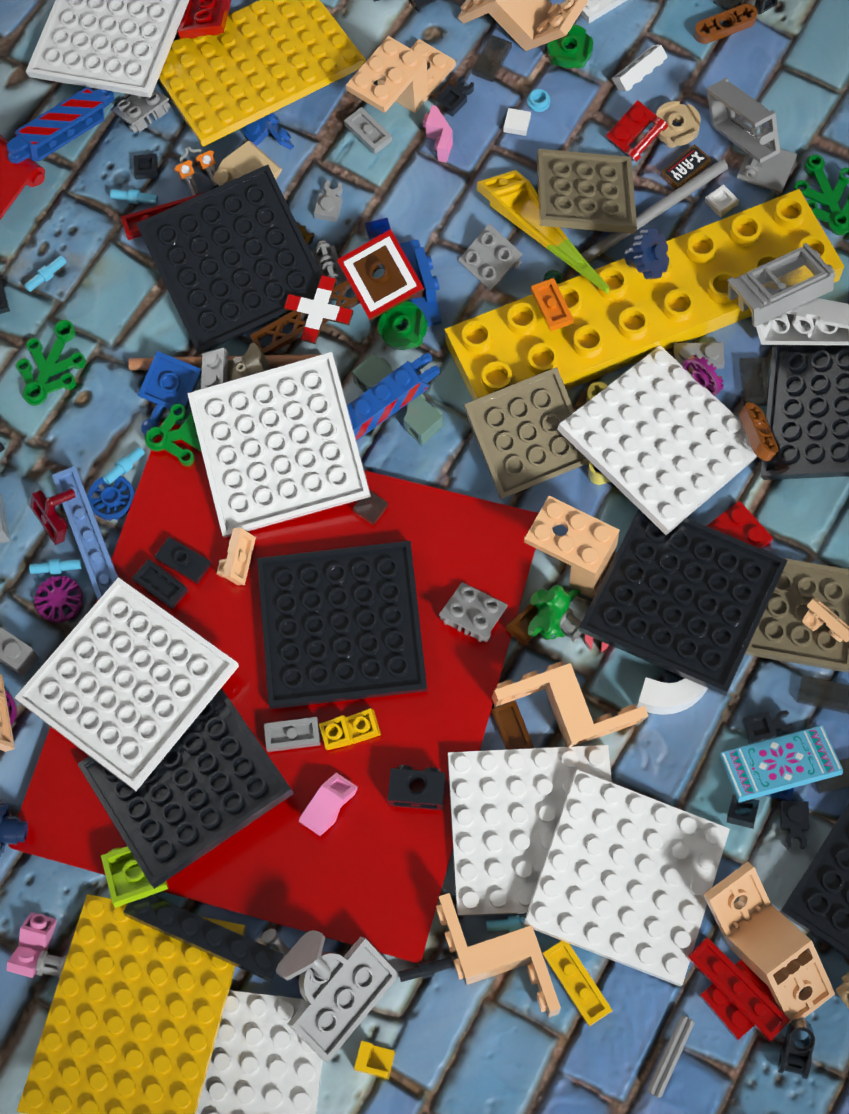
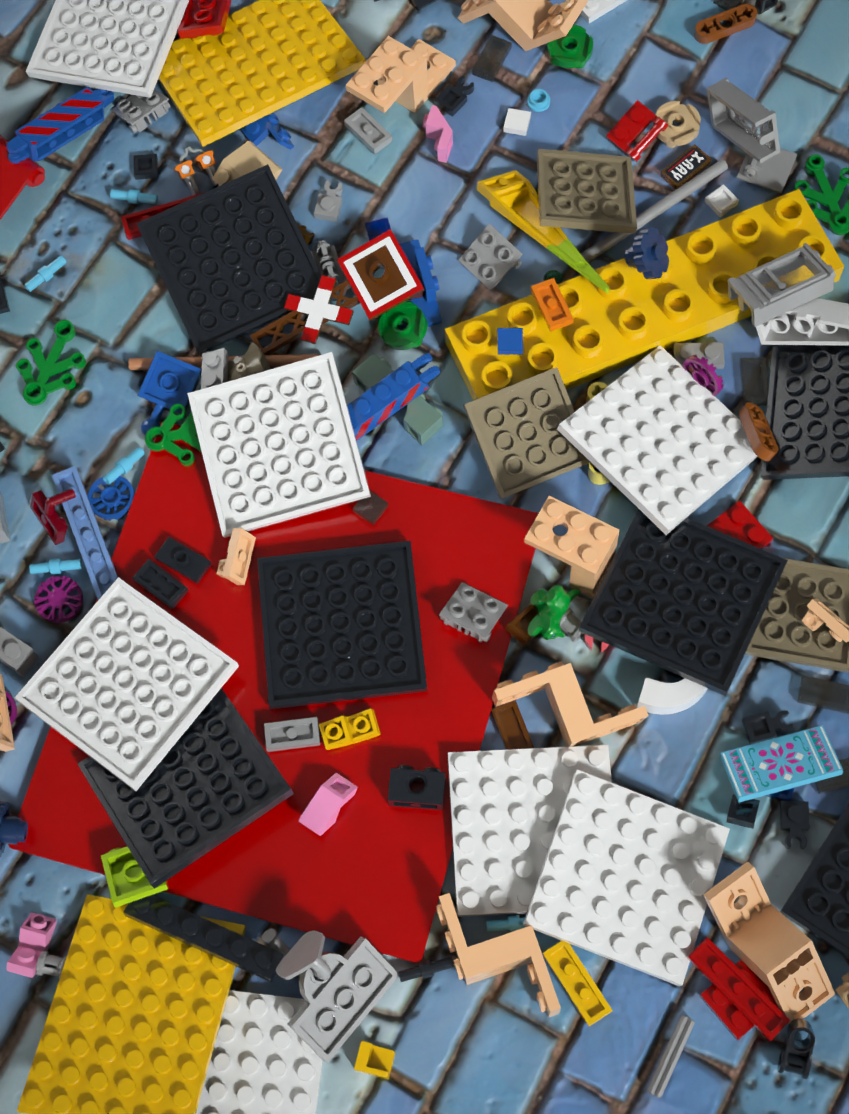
white piece [612,45,667,91] -> none
none -> blue tile [497,328,523,355]

